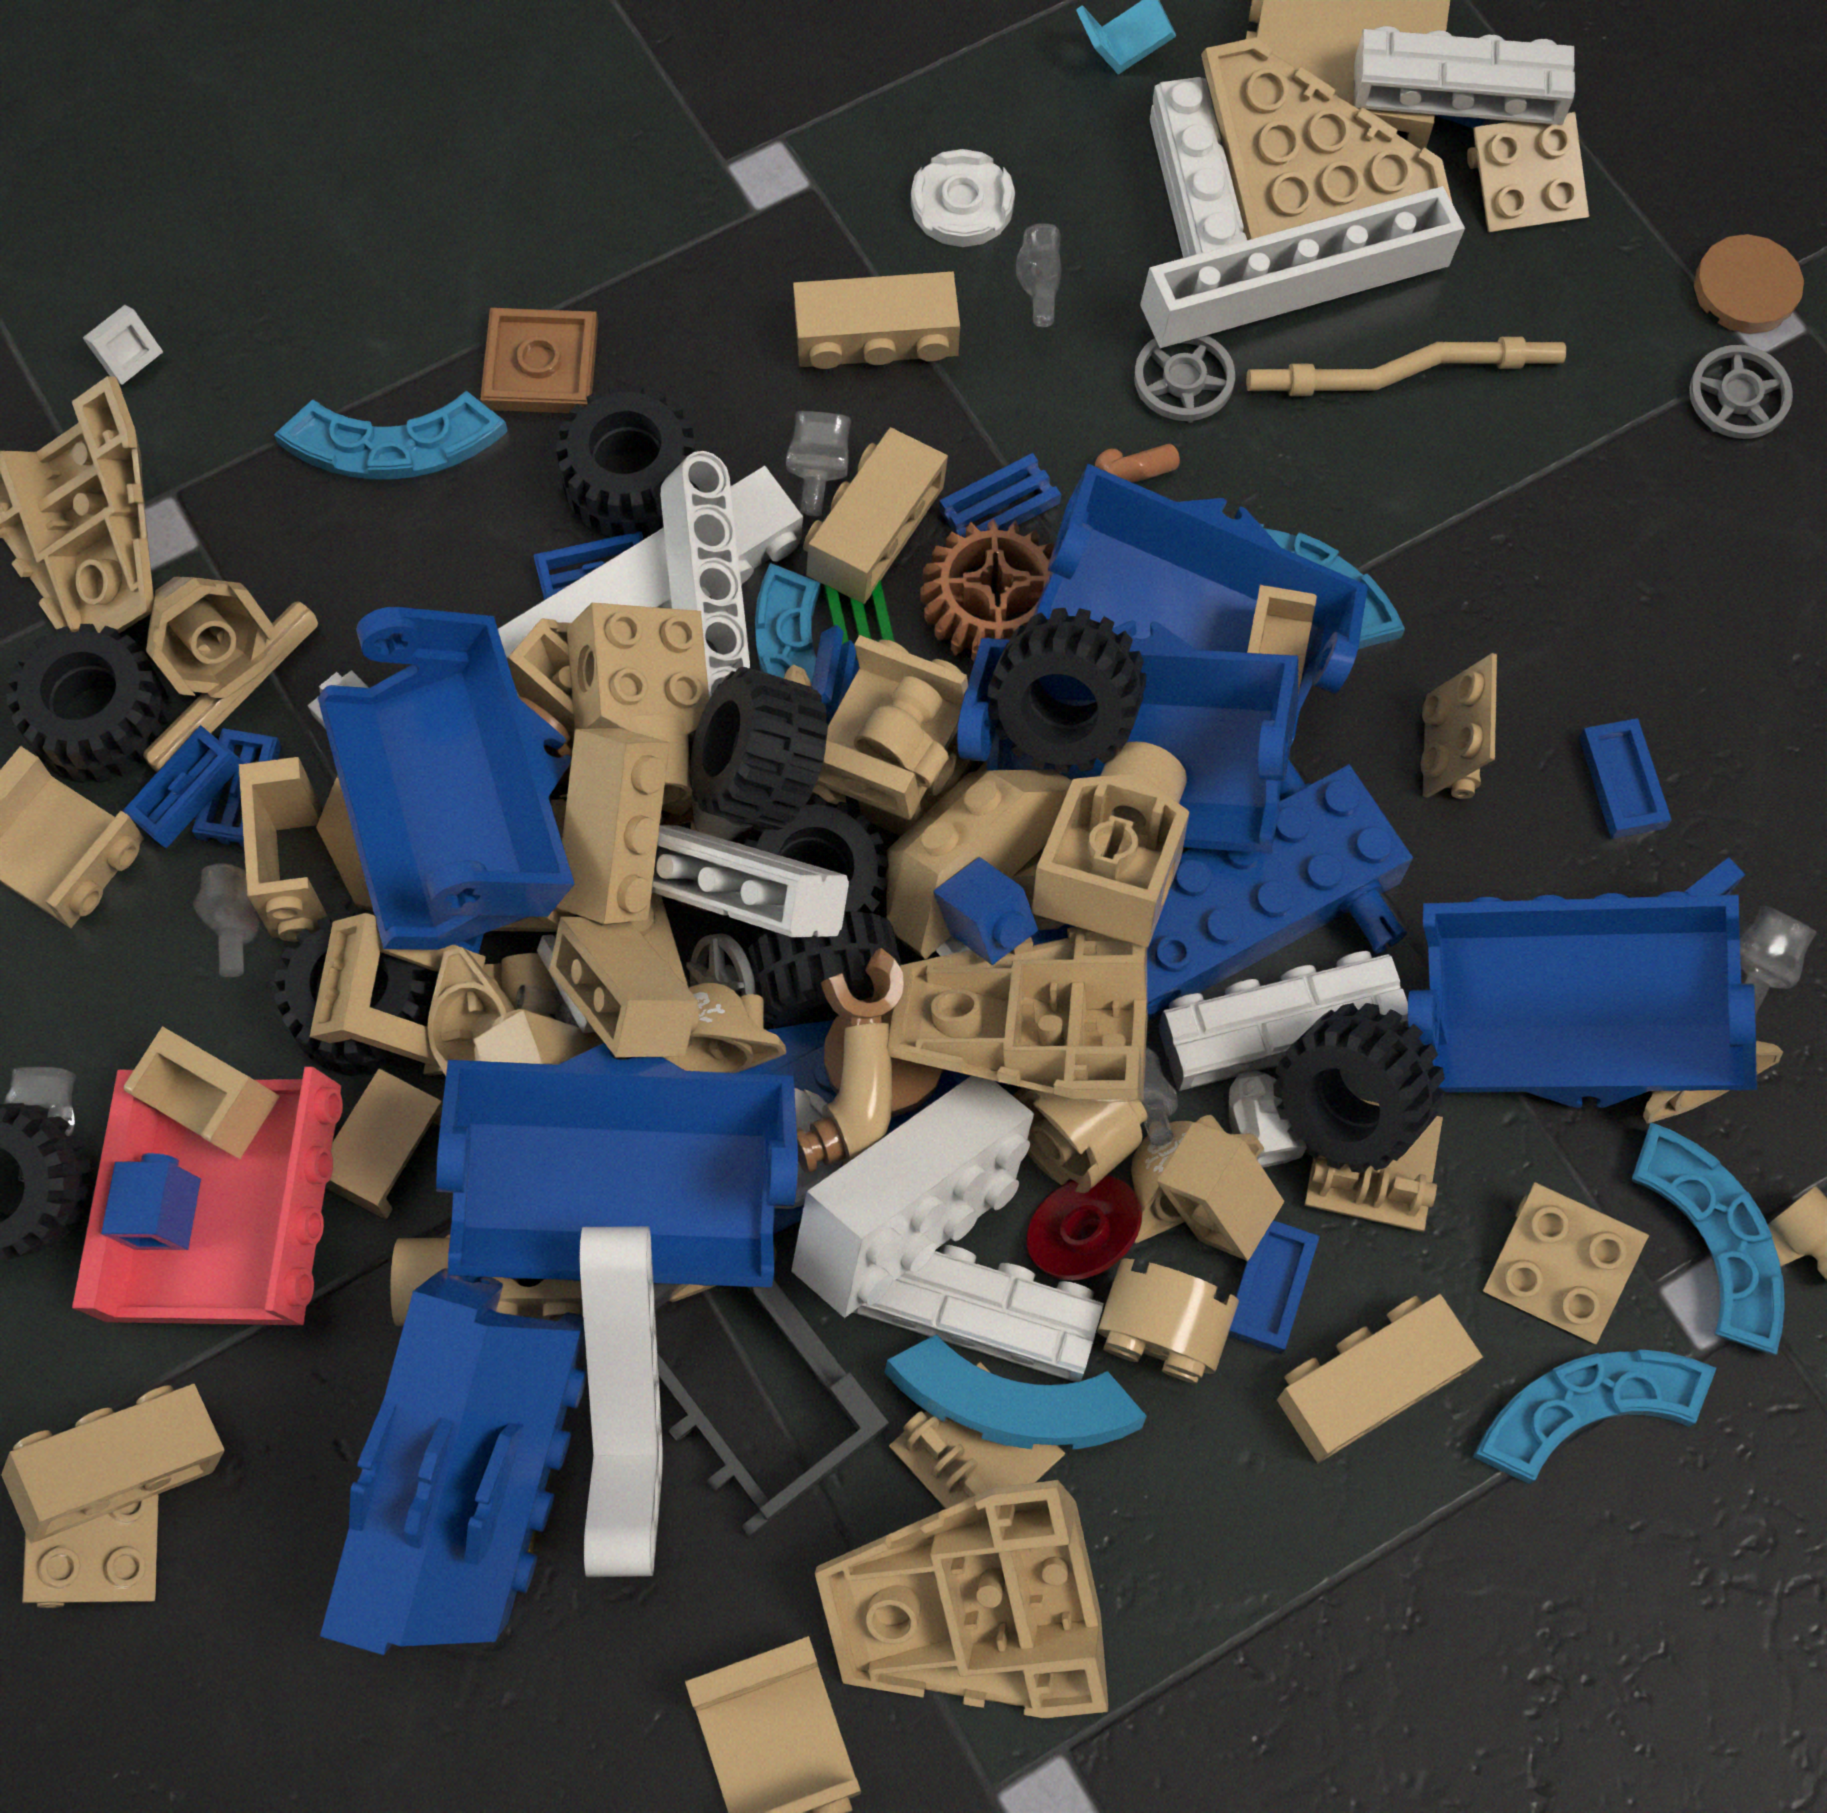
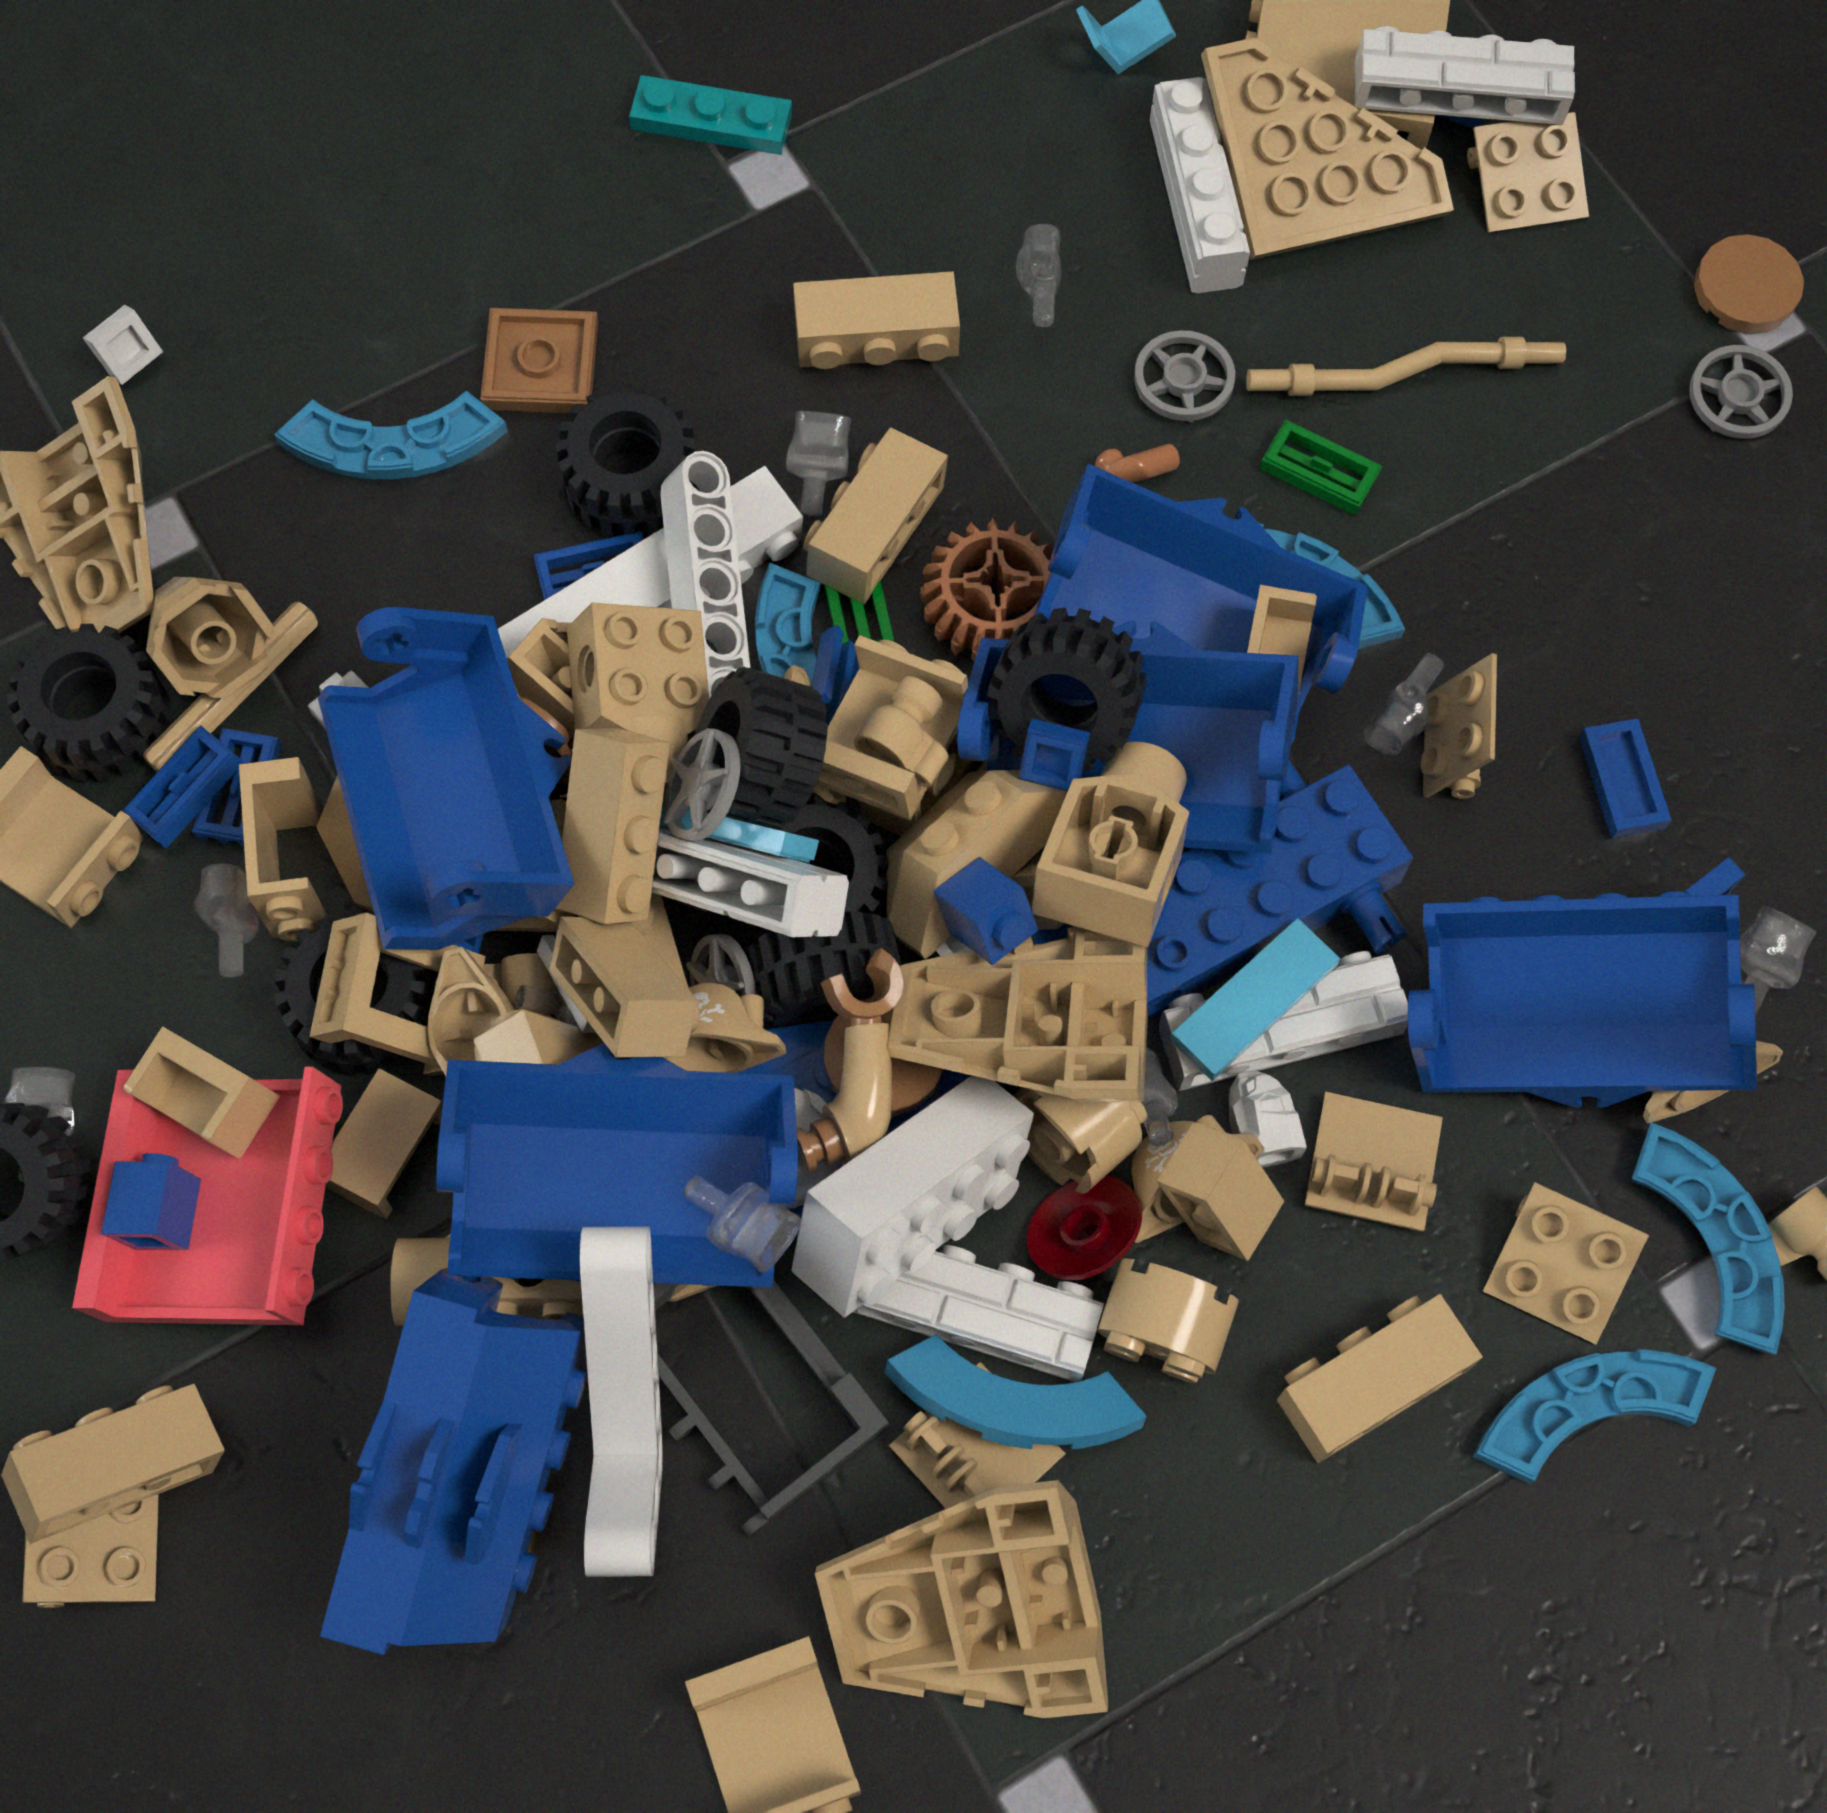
white tile [911,149,1015,247] -> none
blue tile [939,453,1061,538] -> none
white brick [1140,186,1465,348] -> none
blue tile [1228,1220,1320,1355] -> none
black tyre [1273,1003,1445,1173] -> none
none -> teal plate [629,75,792,155]
none -> medium azure tile [660,802,819,863]
none -> light grey wheel [662,728,740,842]
none -> clear piece [684,1176,801,1272]
none -> blue tile [1018,718,1090,791]
none -> medium azure tile [1170,918,1340,1081]
none -> green tile [1259,419,1382,515]
none -> clear piece [1363,653,1444,756]

